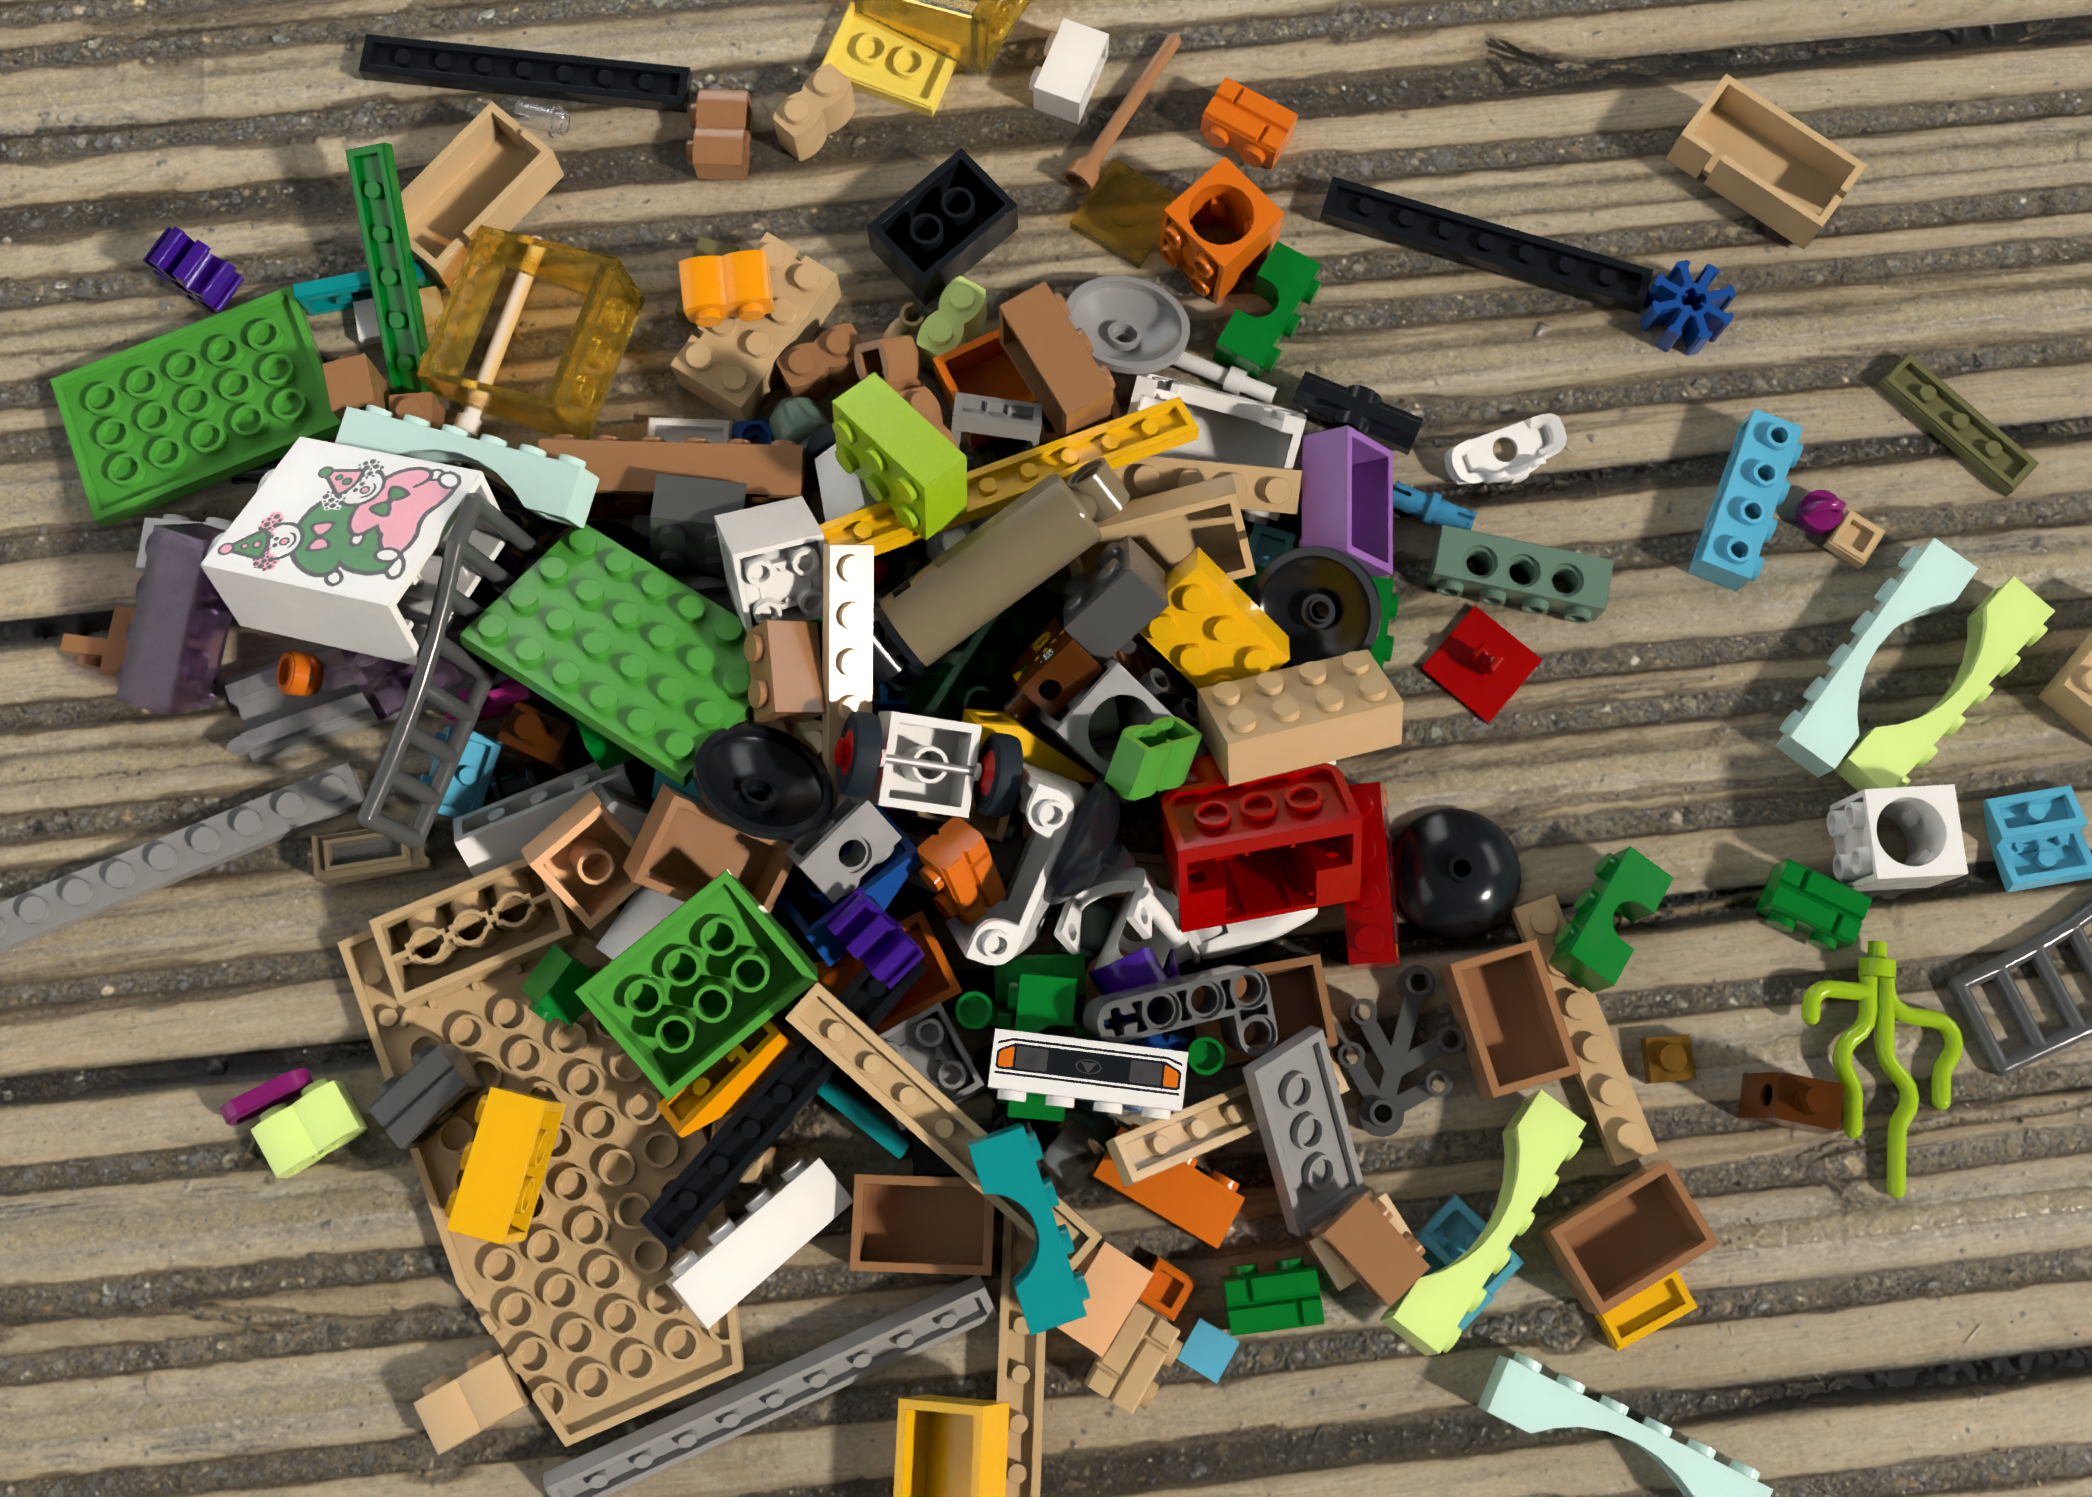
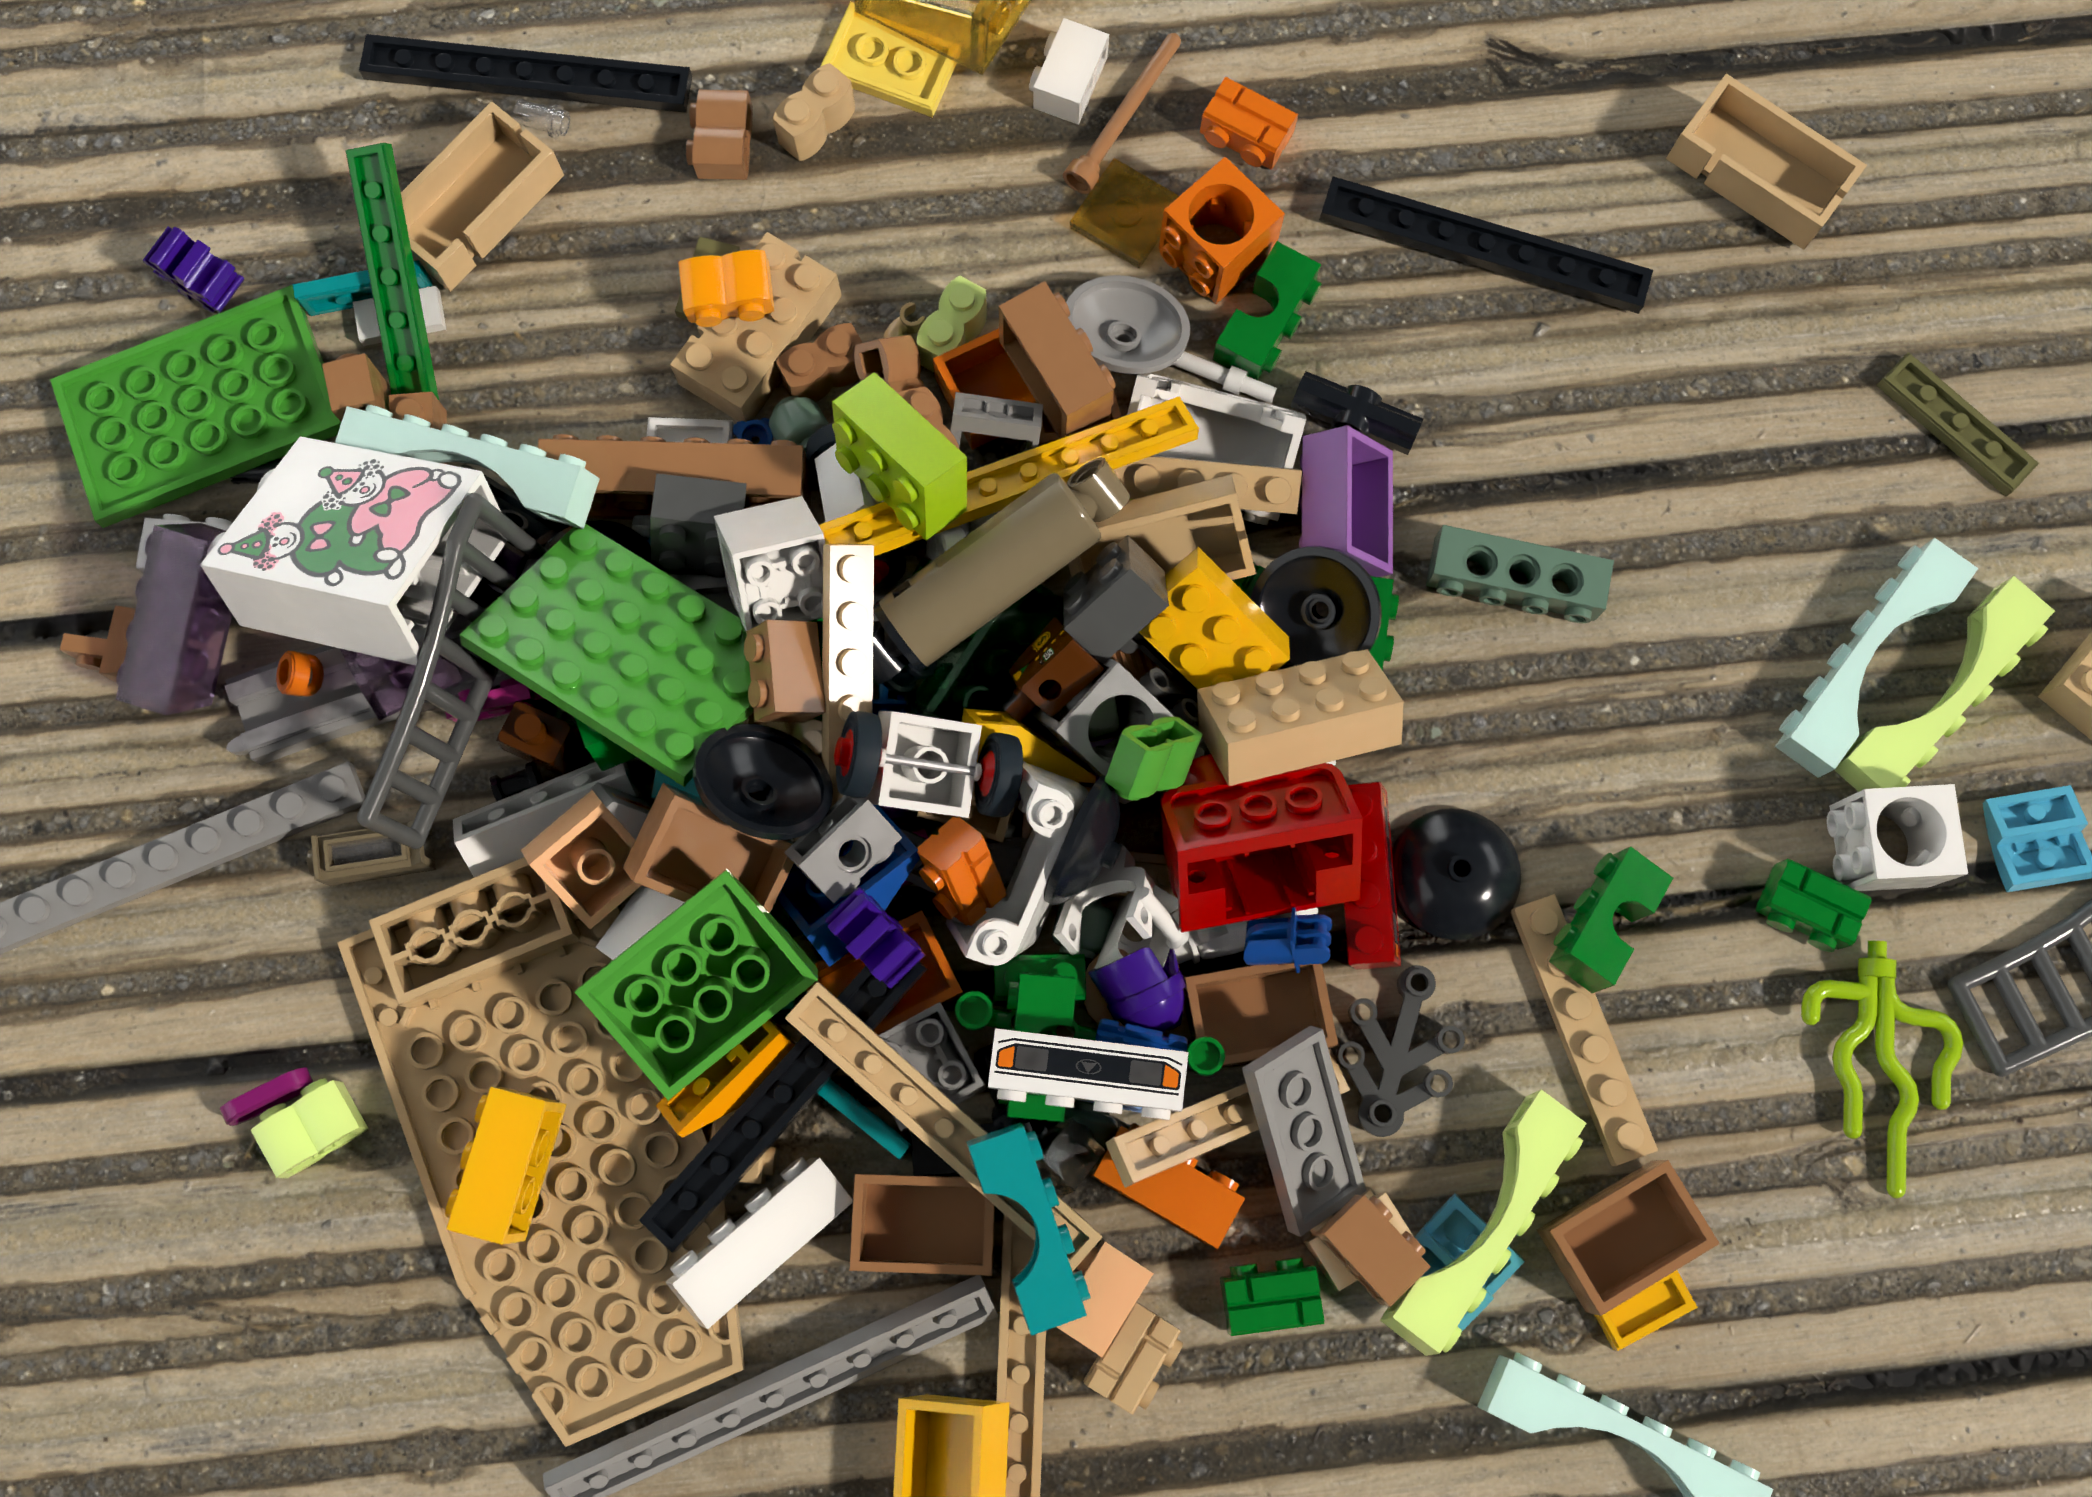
dark grey brick [369,1043,486,1150] -> none
tan brick [413,1349,532,1455] -> none
medium azure bracket [415,724,501,819] -> none
clear yellow windscreen [417,225,645,440] -> none
bar [445,236,547,467] -> none
green brick [520,944,596,1027] -> none
black brick [867,148,1018,306] -> none
dark grey beam [1083,965,1278,1056] -> none
orange tile [1138,1256,1197,1322] -> none
medium azure tile [1176,1316,1240,1384] -> none
medium azure plate [1249,523,1296,568] -> none
dark azure pin [1393,481,1477,530] -> none
red piece [1420,606,1542,725] -> none
medium nougat piece [1439,939,1581,1100] -> none
white piece [1445,413,1567,485] -> none
blue gear [1640,260,1736,356] -> none
pearl gold plate [1640,1034,1697,1084] -> none
medium azure brick [1688,409,1803,591] -> none
reddish brown torso [1738,1072,1844,1135] -> none
magenta tile [1796,490,1846,535] -> none
tan tile [1822,509,1886,569] -> none
none -> blue arm [1244,907,1332,973]

